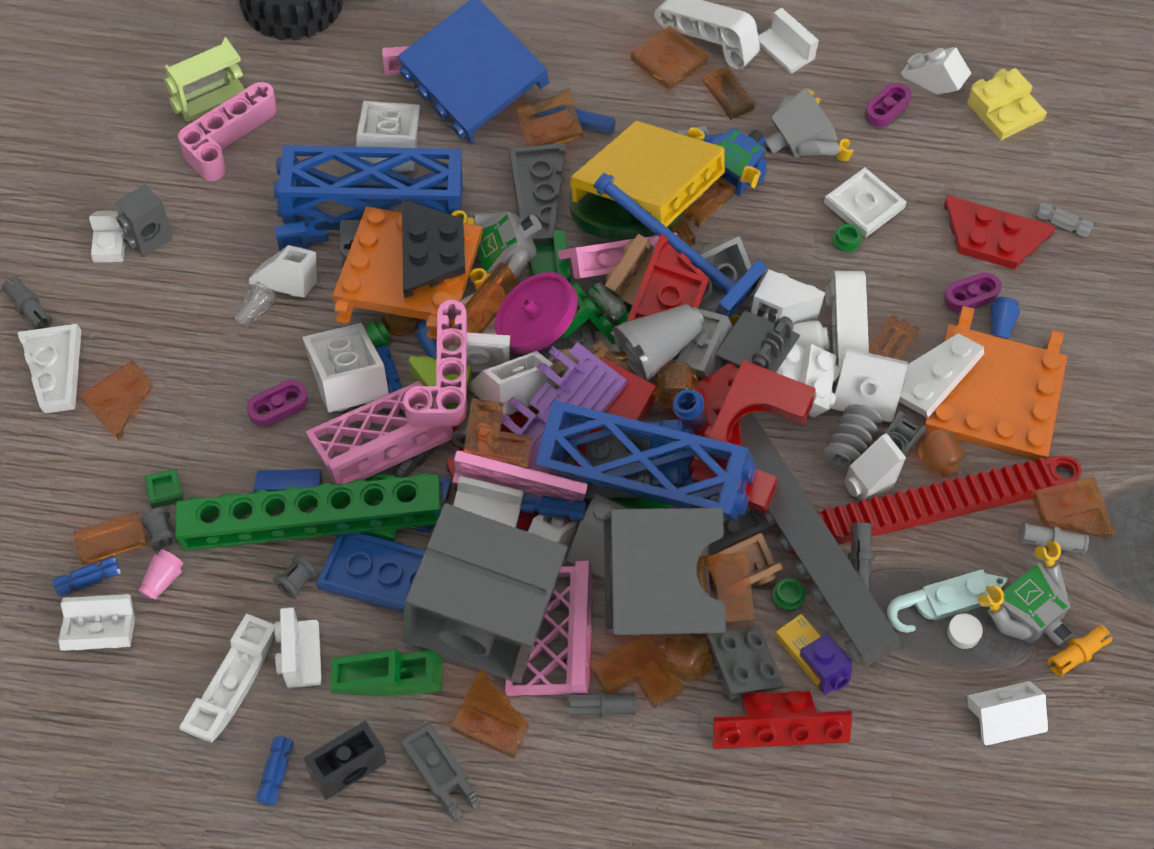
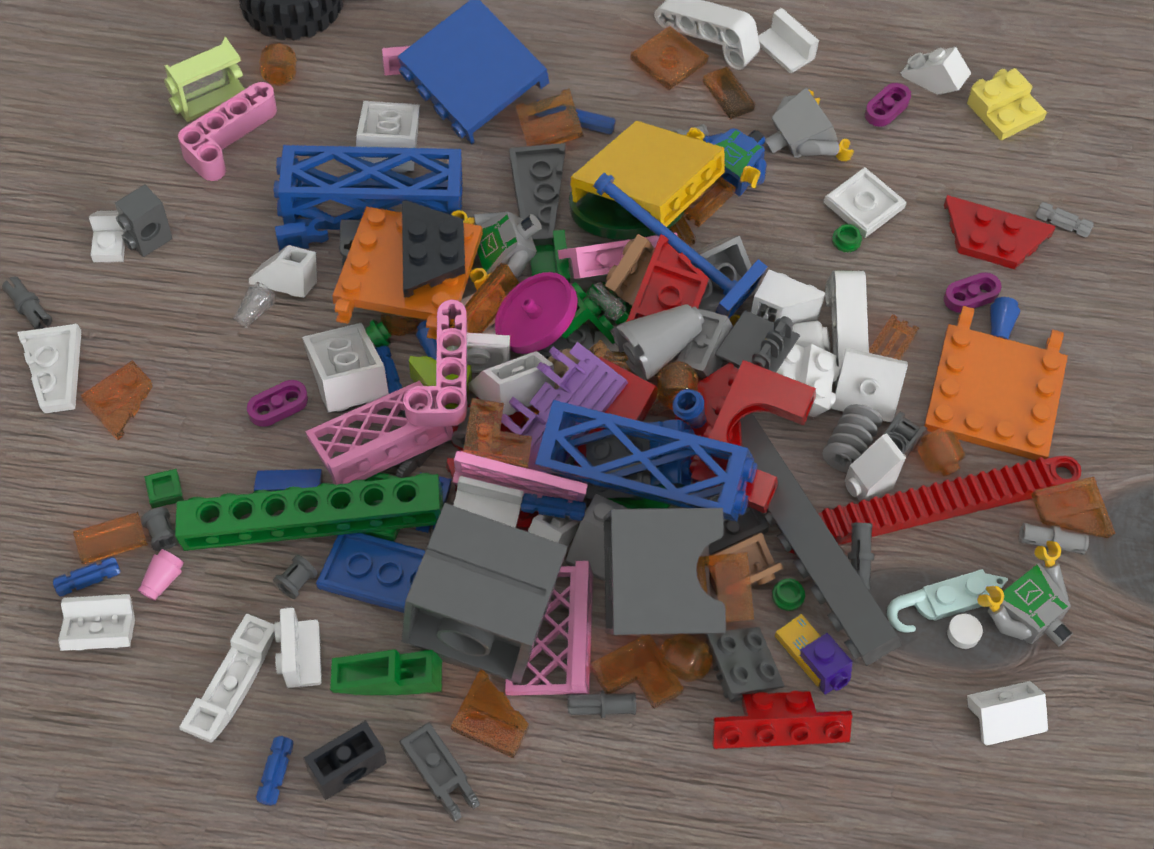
white wing [898,333,985,418] -> none
light orange pin [1047,625,1112,677] -> none
none -> clear orange head [259,43,297,86]

